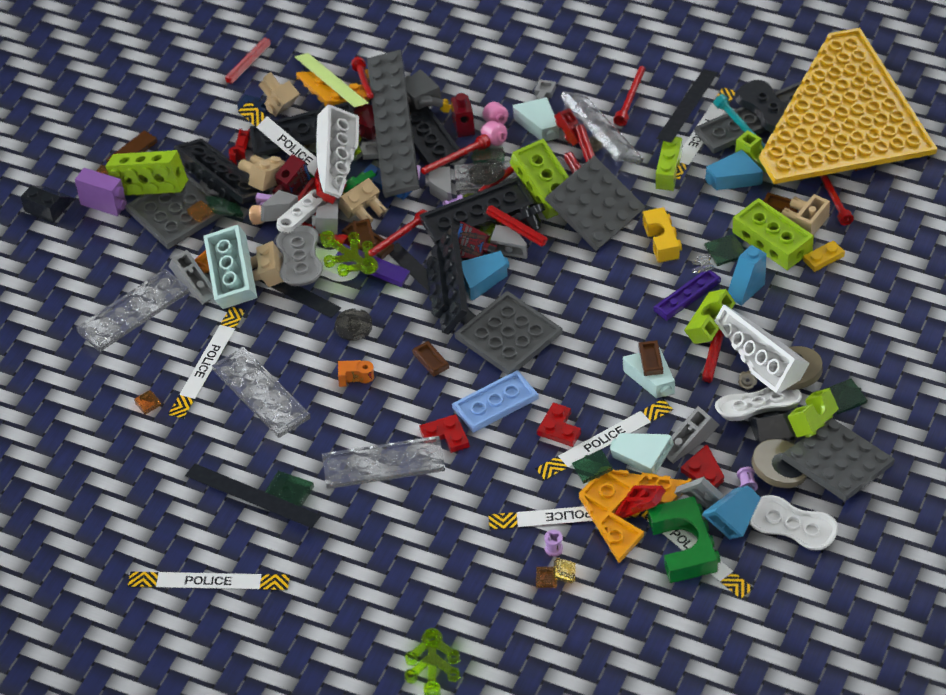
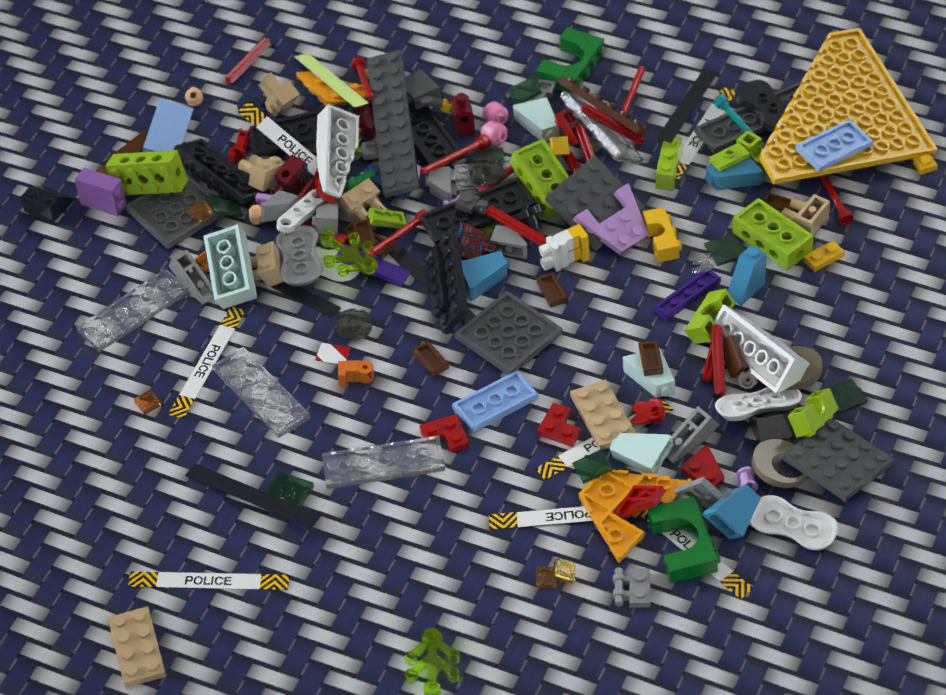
lavender bush [544,530,563,557] -> none
none -> tan plate [108,606,166,688]
none -> light blue tile [142,99,193,152]
none -> light nougat piece [185,87,203,106]
none -> white sticker [315,343,351,364]
none -> lime plate [368,208,406,229]
none -> dark grey plate [455,191,489,215]
none -> clear green piece [508,75,542,105]
none -> green arch [536,27,606,95]
none -> reddish brown tile [536,273,567,308]
none -> white hips [539,224,590,272]
none -> yellow panel [550,136,570,156]
none -> reddish brown plate [558,76,648,136]
none -> tan plate [570,379,636,451]
none -> lavender wing [573,184,649,255]
none -> red axle [580,103,645,145]
none -> light grey plate [613,568,650,608]
none -> red plate [630,398,666,425]
none -> lime plate [709,143,750,172]
none -> red axle [711,324,726,396]
none -> reddish brown tile [723,335,747,378]
none -> light blue tile [795,119,874,172]
none -> yellow plate [912,153,938,175]

